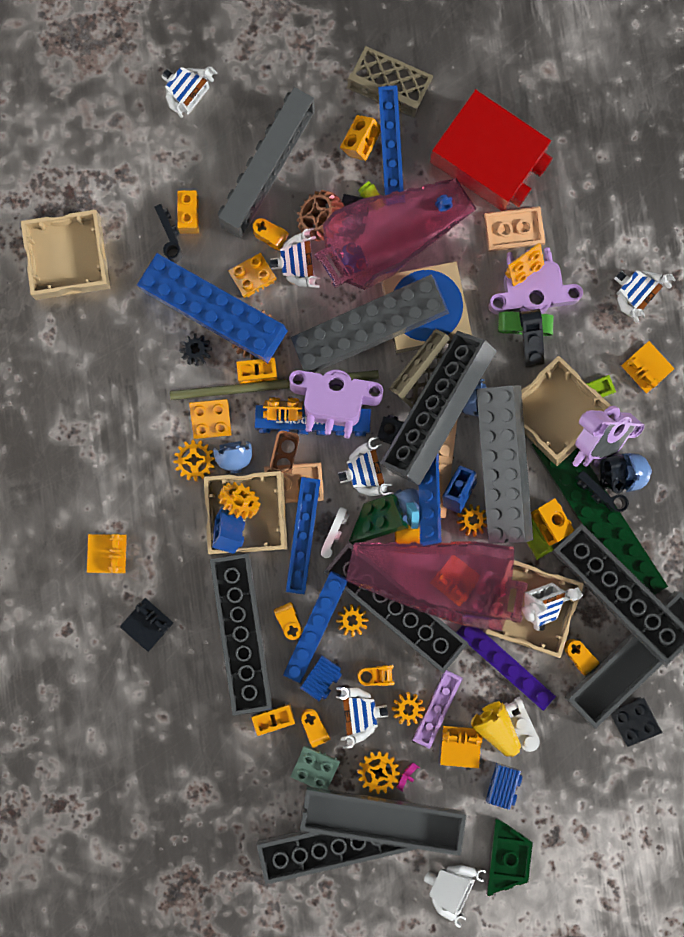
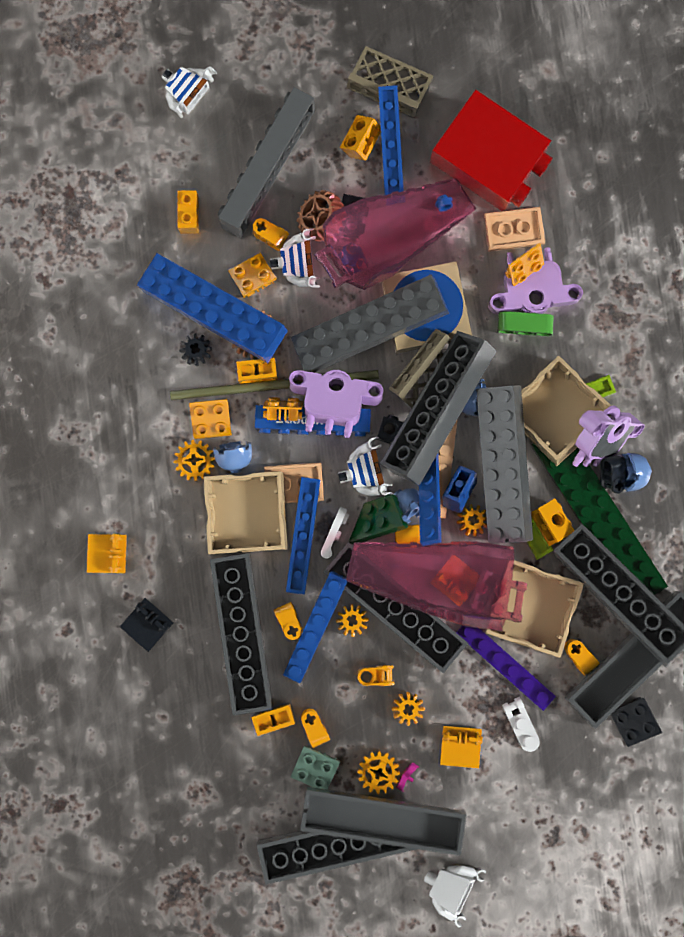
tan tile [21,210,111,300] -> none
black plate [154,204,182,263] -> none
blue brick [212,506,245,554] -> none
light orange gear [218,482,261,520] -> none
nougat piece [270,431,299,475] -> none
blue brick [300,655,342,701] -> none
torso [336,687,388,748] -> none
lime cone [358,181,384,209] -> none
medium azure tile [406,502,419,529] -> none
lavender tile [412,670,463,749] -> none
yellow cone [471,701,521,757] -> none
blue brick [486,763,523,810] -> none
dark green wing [486,818,533,896] -> none
black plate [519,308,545,367] -> none
white torso [522,582,583,631] -> none
black plate [574,471,629,513] -> none
torso [614,270,676,323] -> none
light orange hinge [621,341,674,394] -> none

